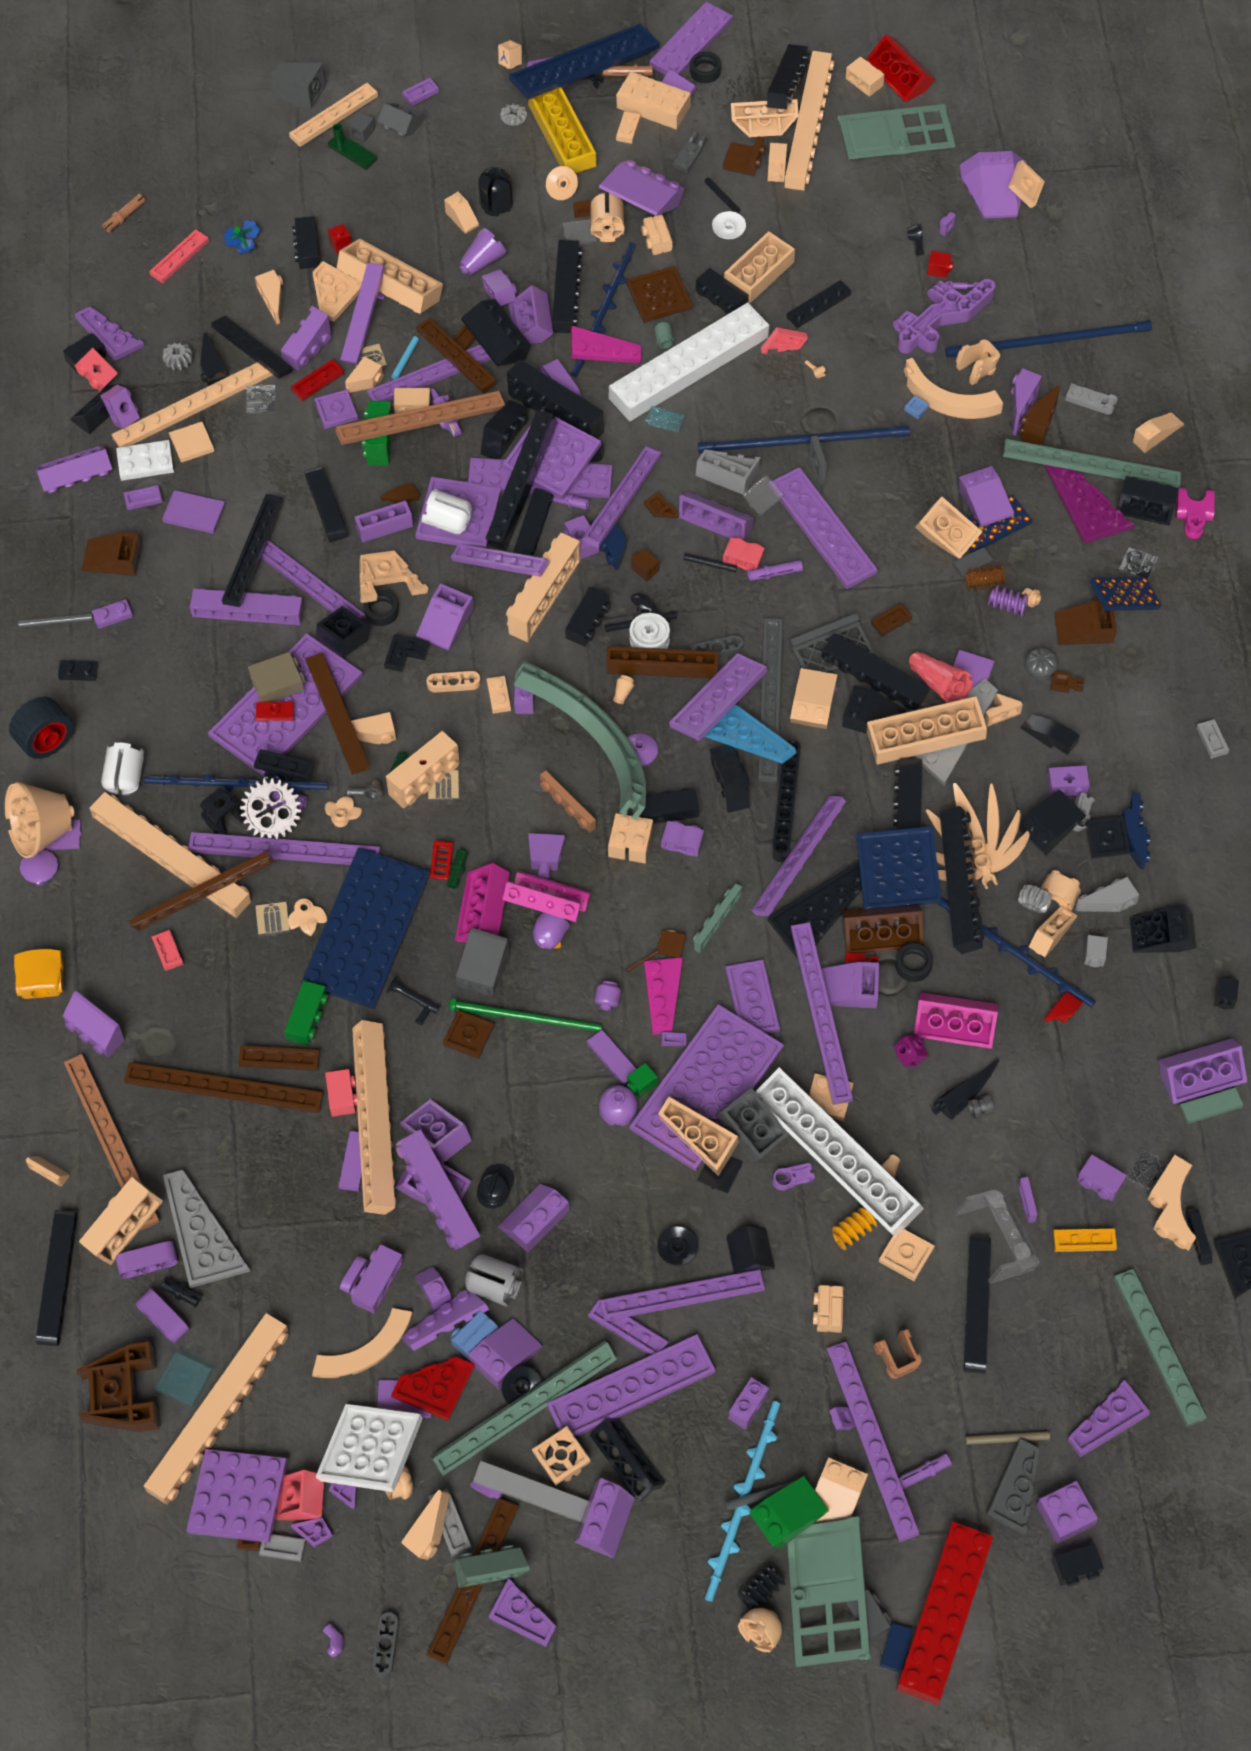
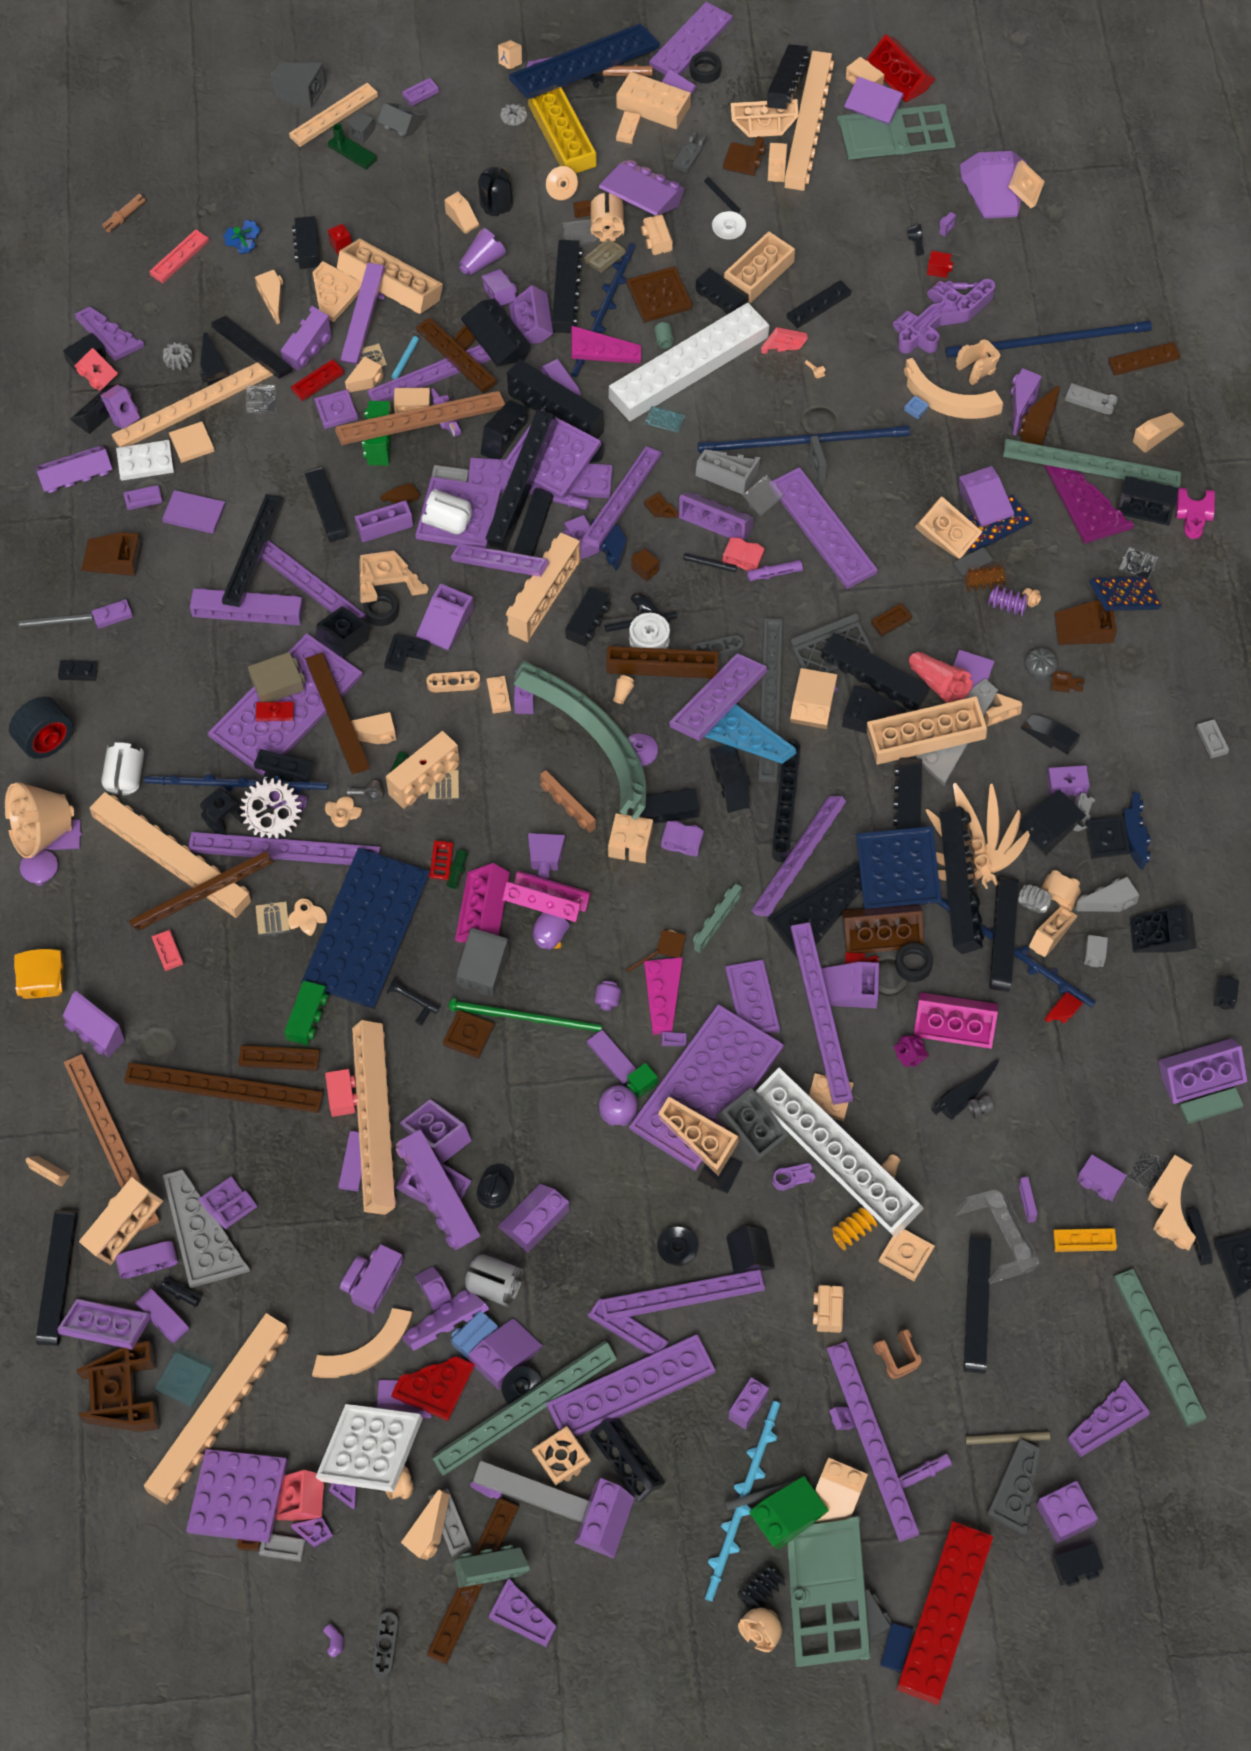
none -> medium lavender tile [57,1299,151,1349]
none -> medium lavender slope [198,1177,257,1229]
none -> light grey tile [431,465,469,482]
none -> dark tan plate [584,238,626,273]
none -> medium lavender tile [844,76,904,125]
none -> black beam [989,876,1019,992]
none -> reddish brown plate [1108,342,1180,376]

